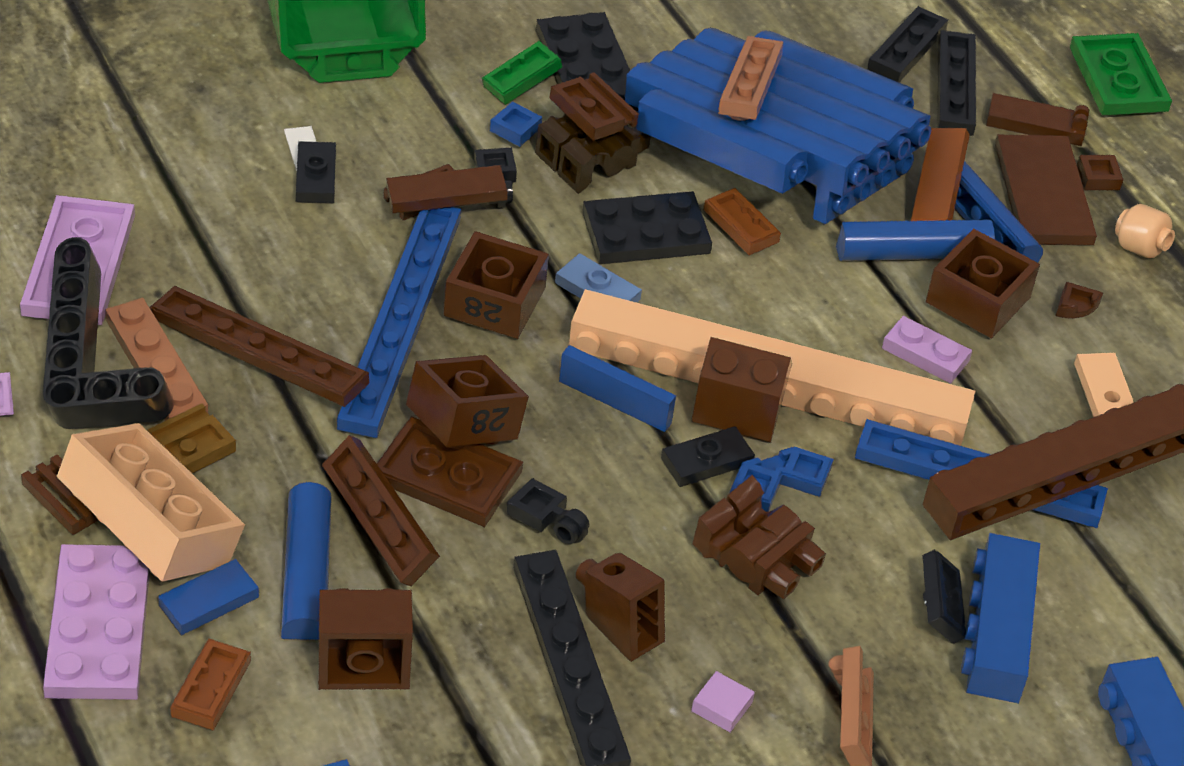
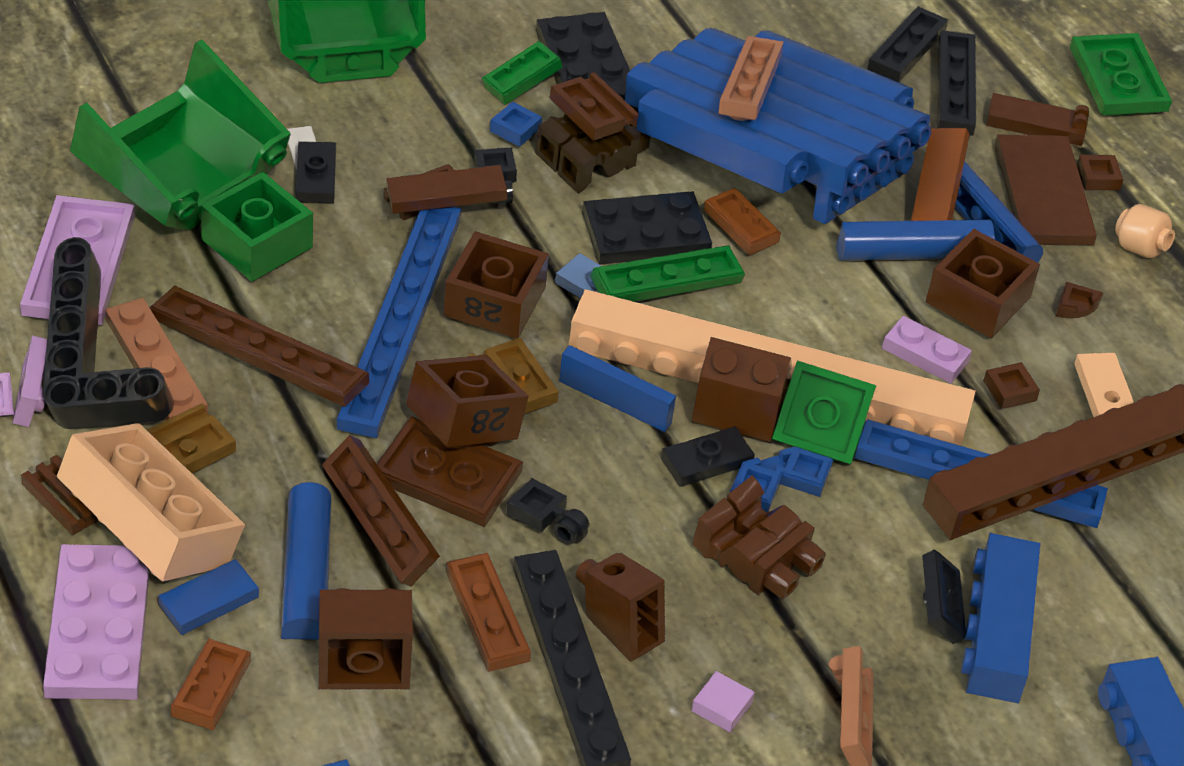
none -> lavender plate [12,335,47,427]
none -> green windscreen [70,39,291,230]
none -> green brick [201,171,313,282]
none -> dark orange tile [446,553,531,672]
none -> pearl gold plate [468,337,559,414]
none -> green tile [590,245,745,302]
none -> green plate [772,360,876,464]
none -> reddish brown plate [983,362,1040,409]

